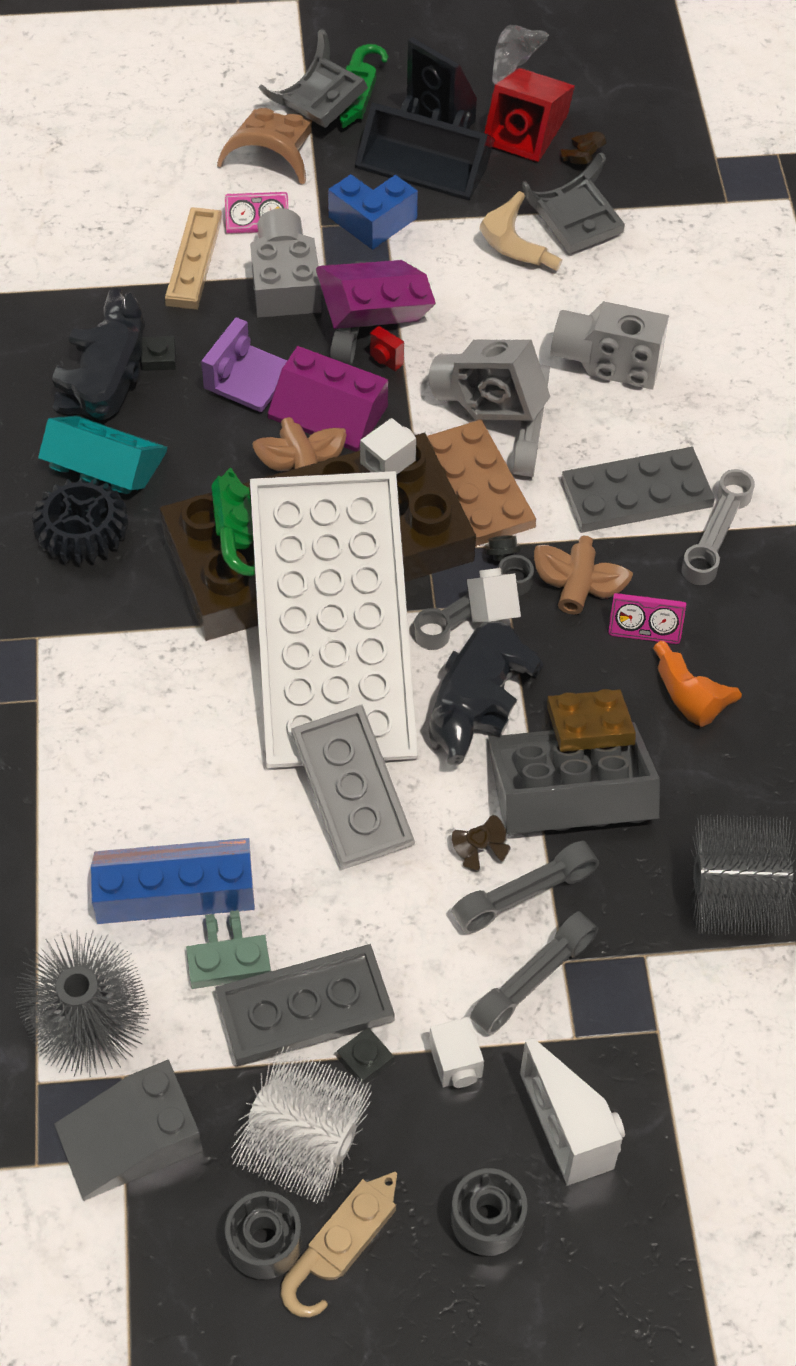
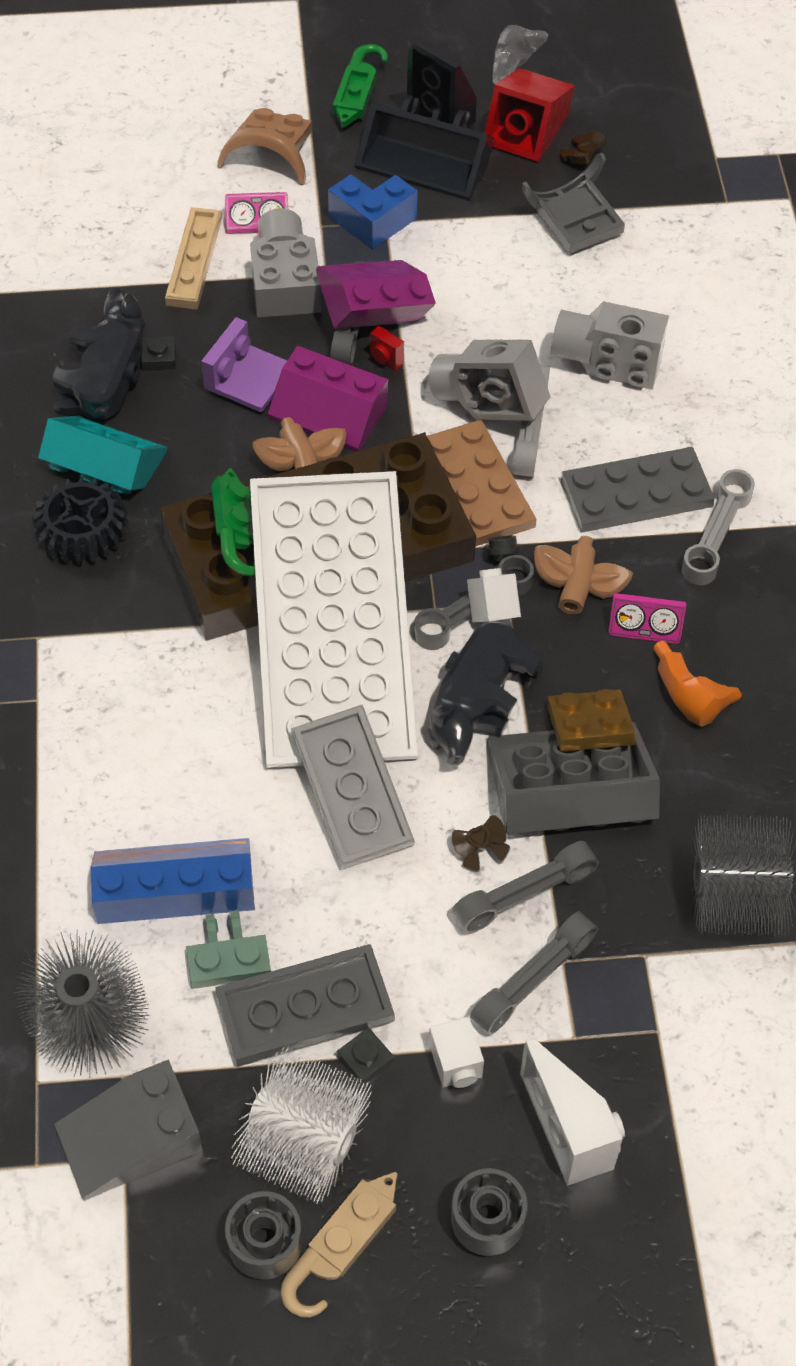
dark grey piece [259,29,368,128] -> none
white brick [360,418,416,475] -> none
tan animal [479,191,563,271] -> none

